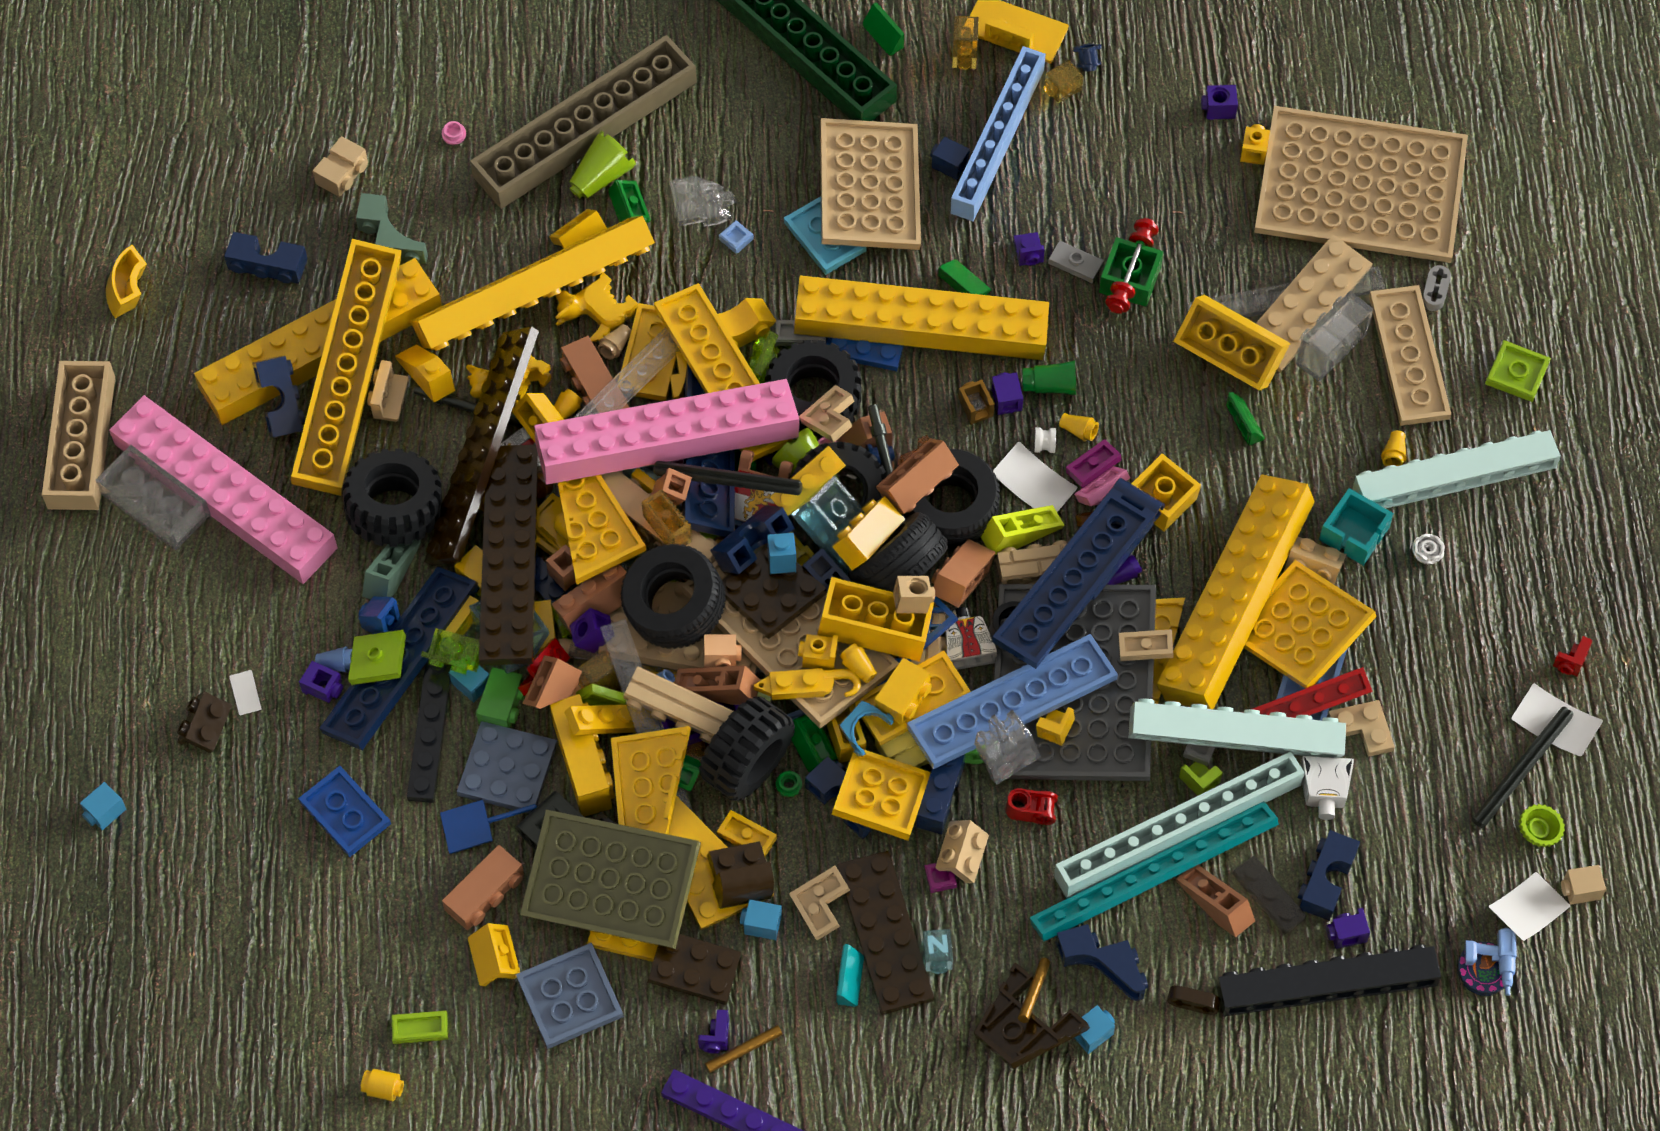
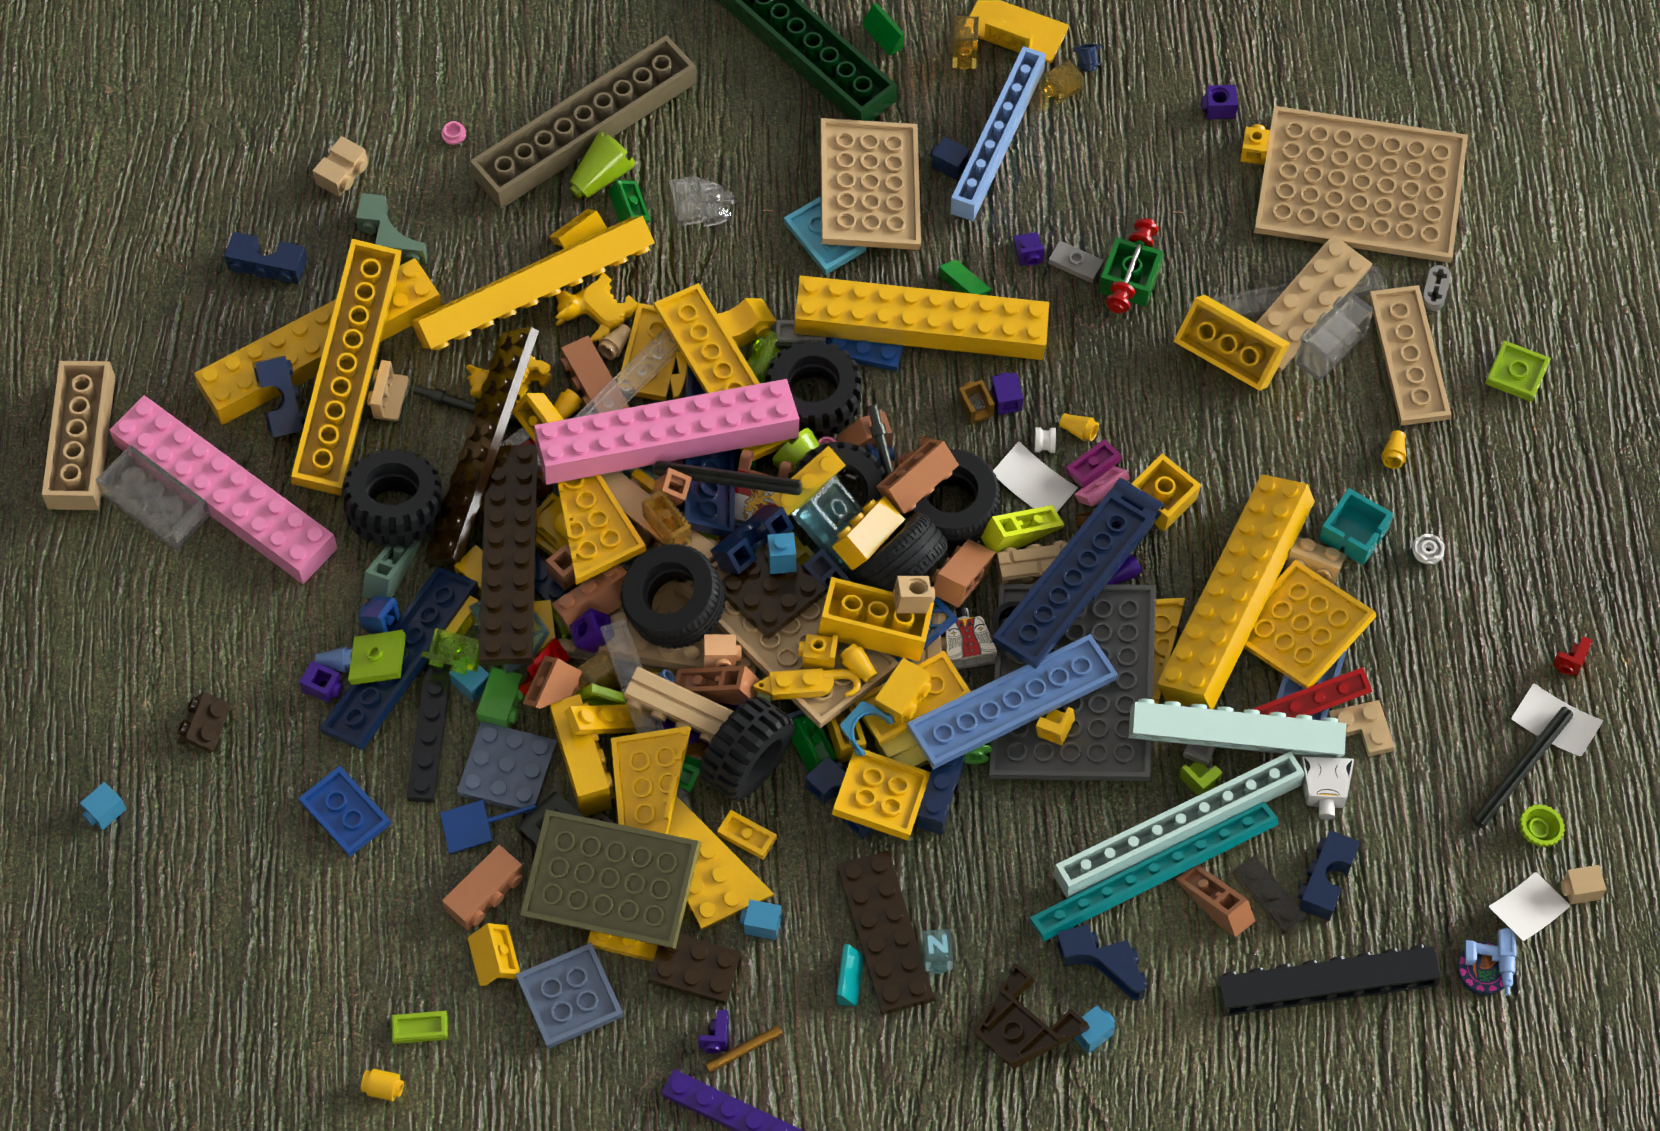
yellow brick [106,245,147,318] -> none
white sticker [229,670,261,715] -> none
yellow slope [395,344,455,402] -> none
dark brown brick [707,841,774,909] -> none
light blue tile [719,220,754,254] -> none
green plate [776,771,802,797] -> none
tan plate [789,866,850,940] -> none
tan plate [799,385,854,442] -> none
magenta tile [924,863,957,893] -> none
tan bracket [935,820,989,883] -> none
clear plate [974,710,1041,785] -> none
red piece [1005,788,1058,825] -> none
pearl gold bar [1018,958,1051,1023] -> none
green plant [1023,360,1076,396] -> none
tan plate [1119,629,1174,661] -> none
dark brown beam [1167,985,1221,1015] -> none
green slope [1226,392,1265,446] -> none
dark purple brick [1326,908,1370,949] -> none
light aqua brick [1353,430,1561,509] -> none

